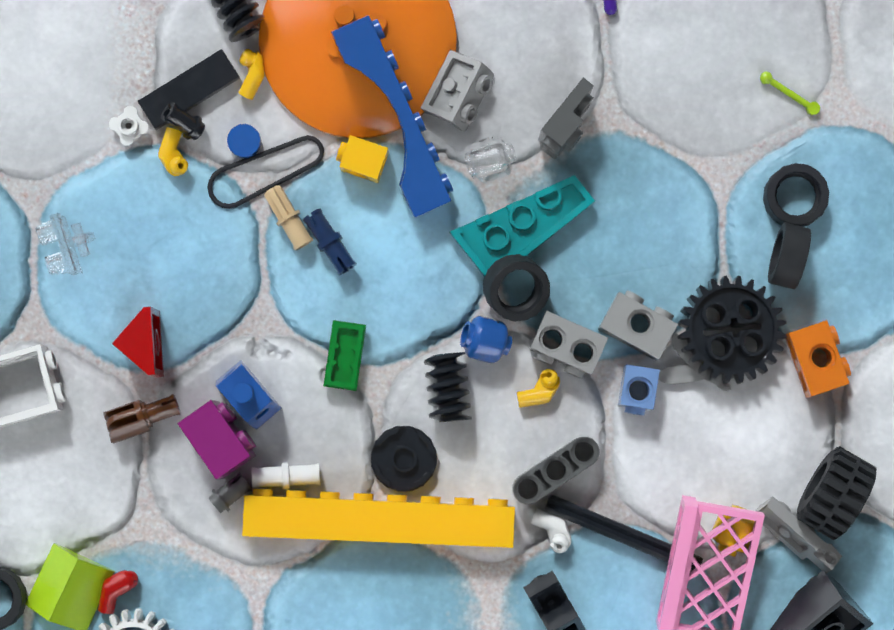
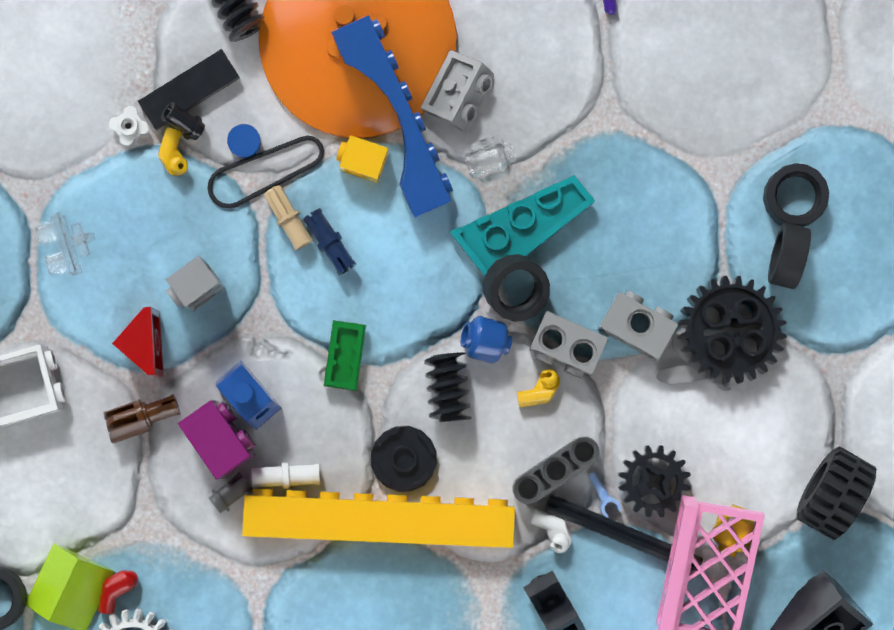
yellow arm [238,49,265,100] -> none
dark grey plate [538,77,594,159] -> none
medium blue brick [618,364,660,416] -> none
light grey hinge [756,497,842,573] -> none
lime hinge [760,71,820,115] -> none
orange brick [785,320,851,398] -> none
none -> light grey brick [165,256,226,312]
none -> light blue hand [588,472,621,518]
none -> black gear [618,445,691,518]

